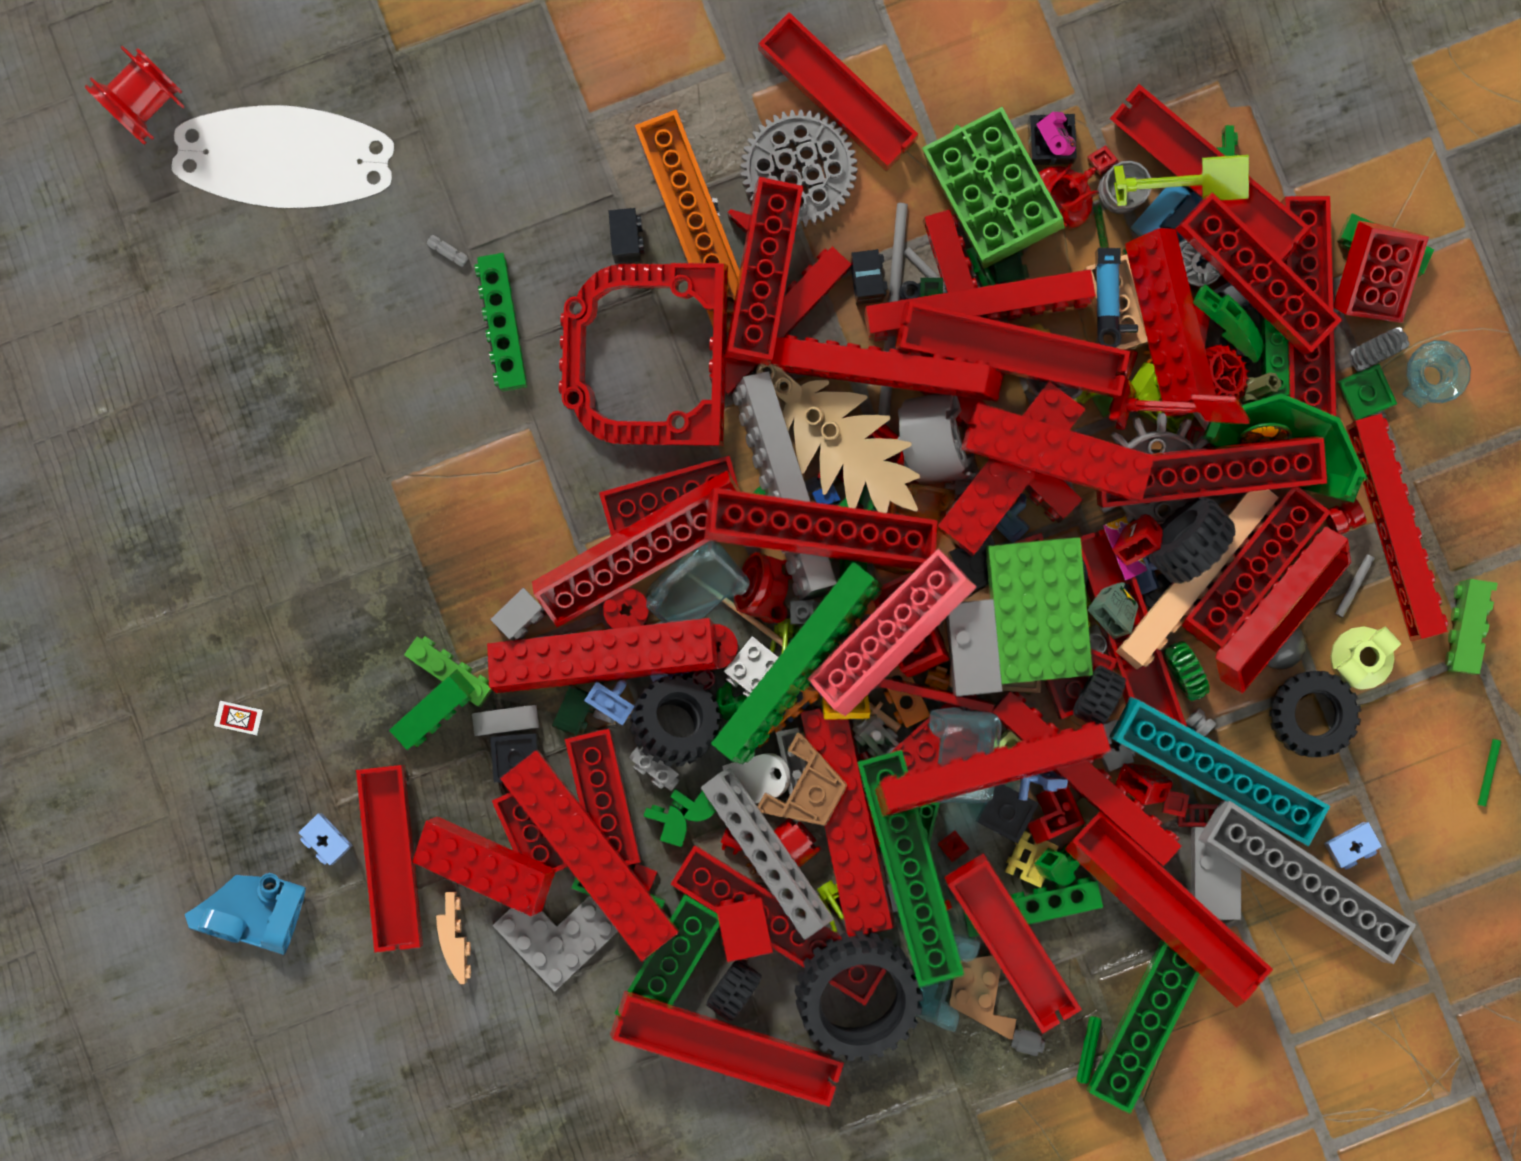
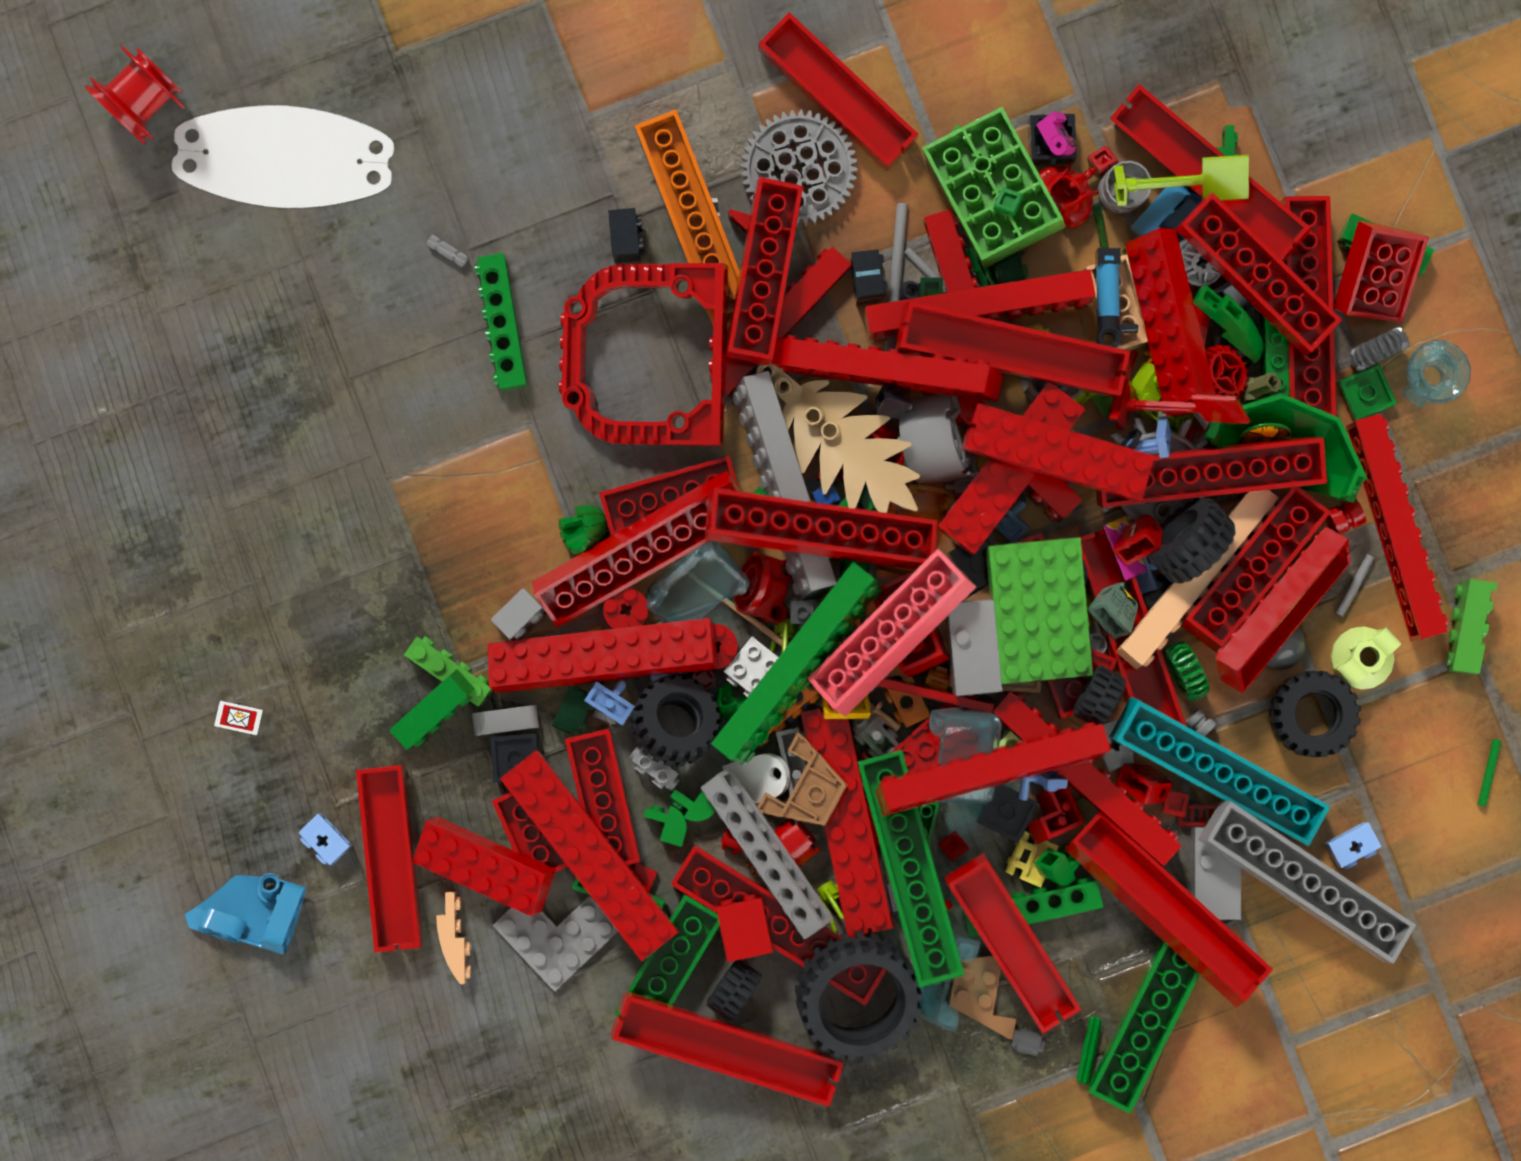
none -> green hair [559,504,608,554]
none -> black brick [875,382,913,420]
none -> green tile [993,187,1024,217]
none -> medium blue piece [1120,416,1172,458]

